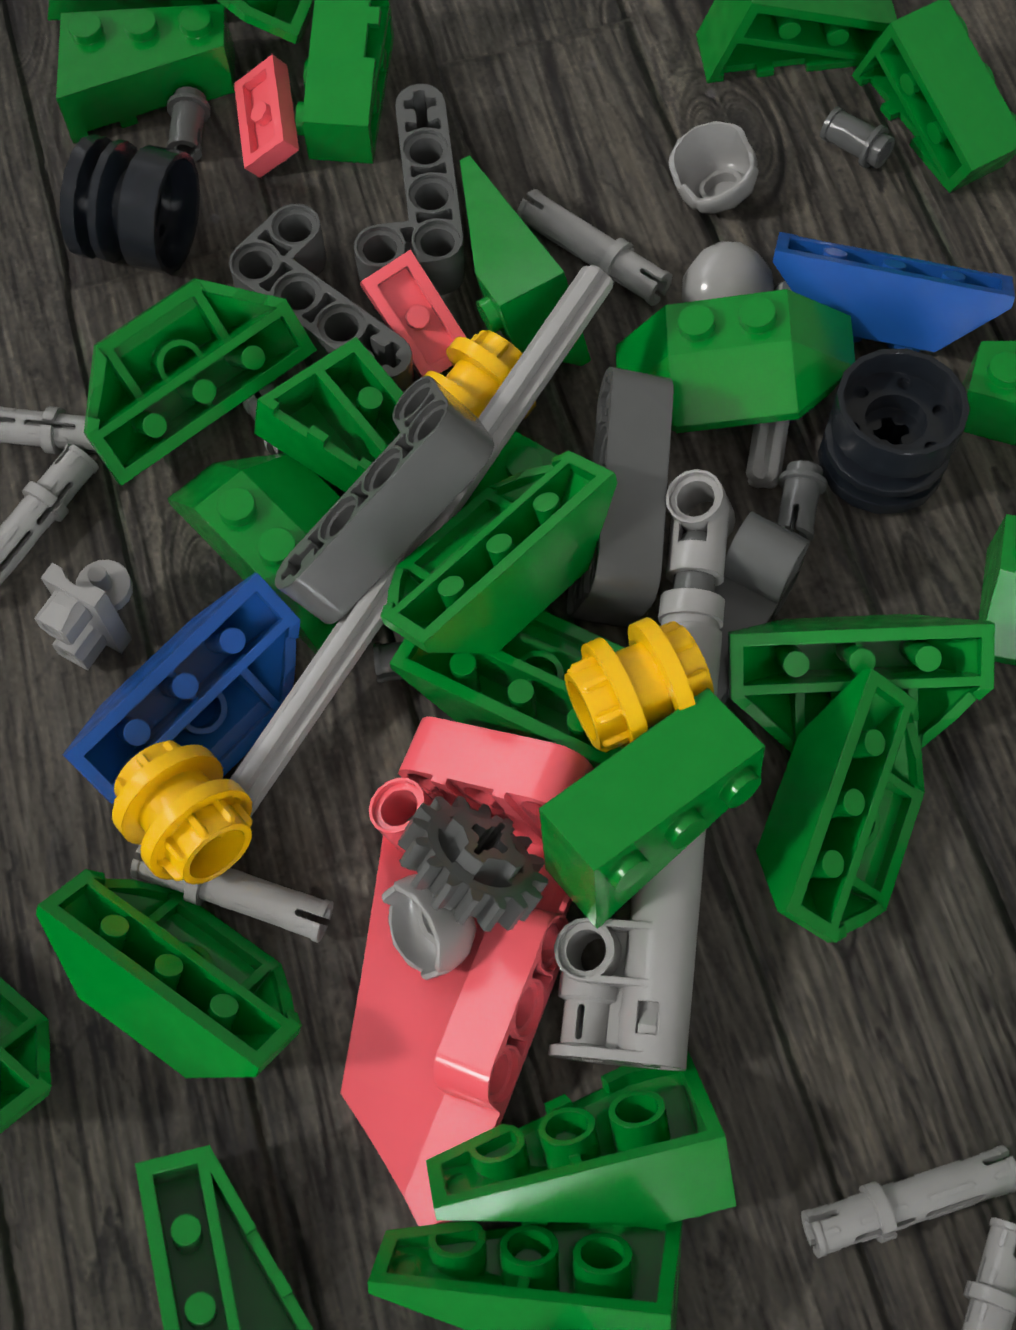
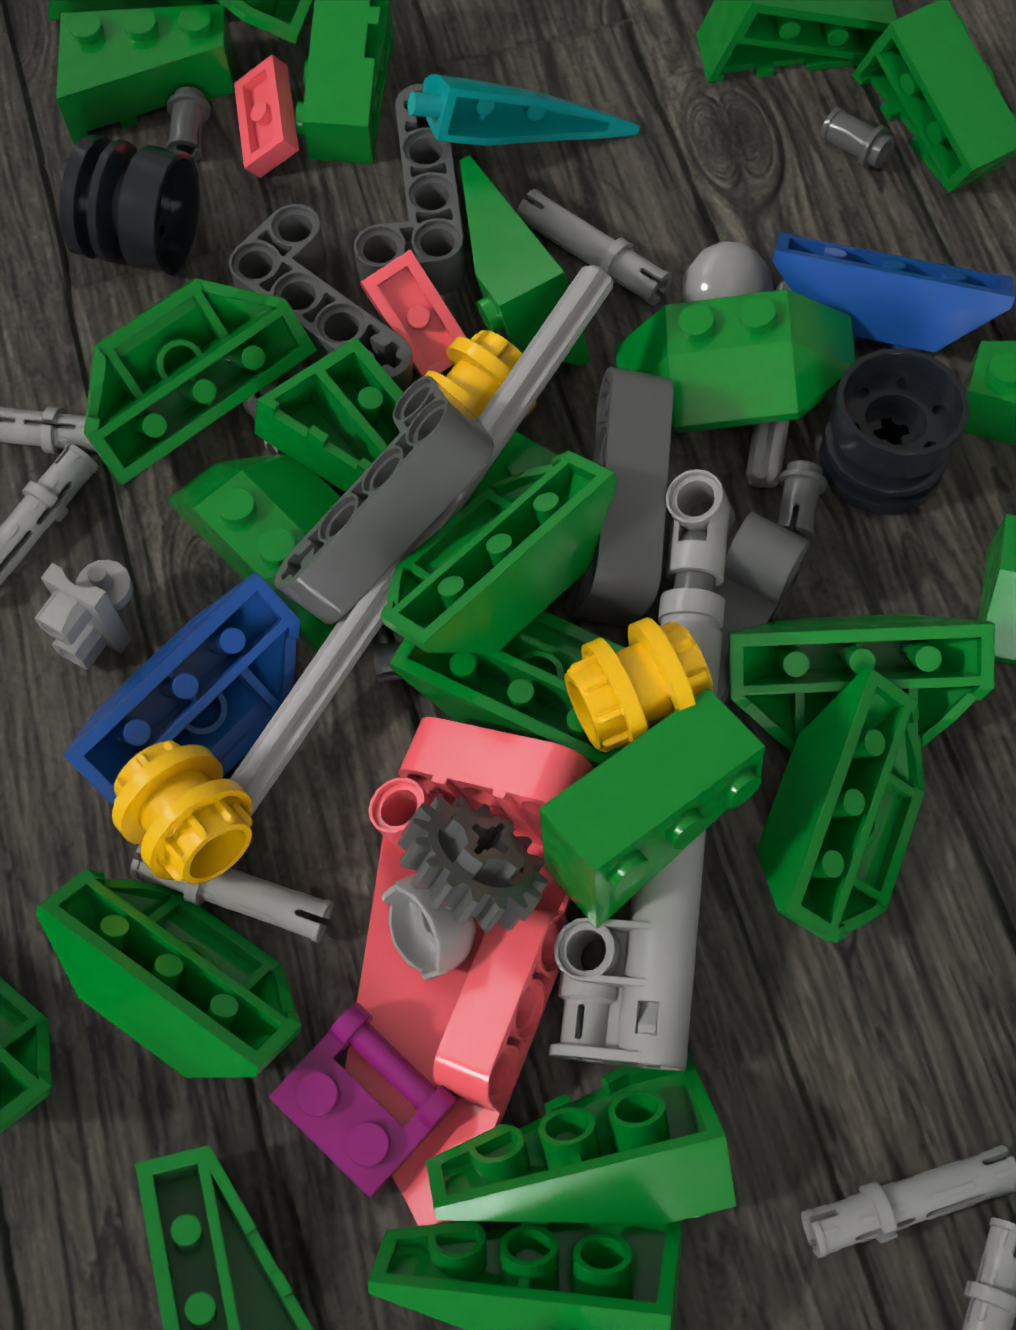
light grey hair [669,121,759,214] -> none
none -> magenta plate [269,1002,459,1198]
none -> teal piece [407,74,641,146]

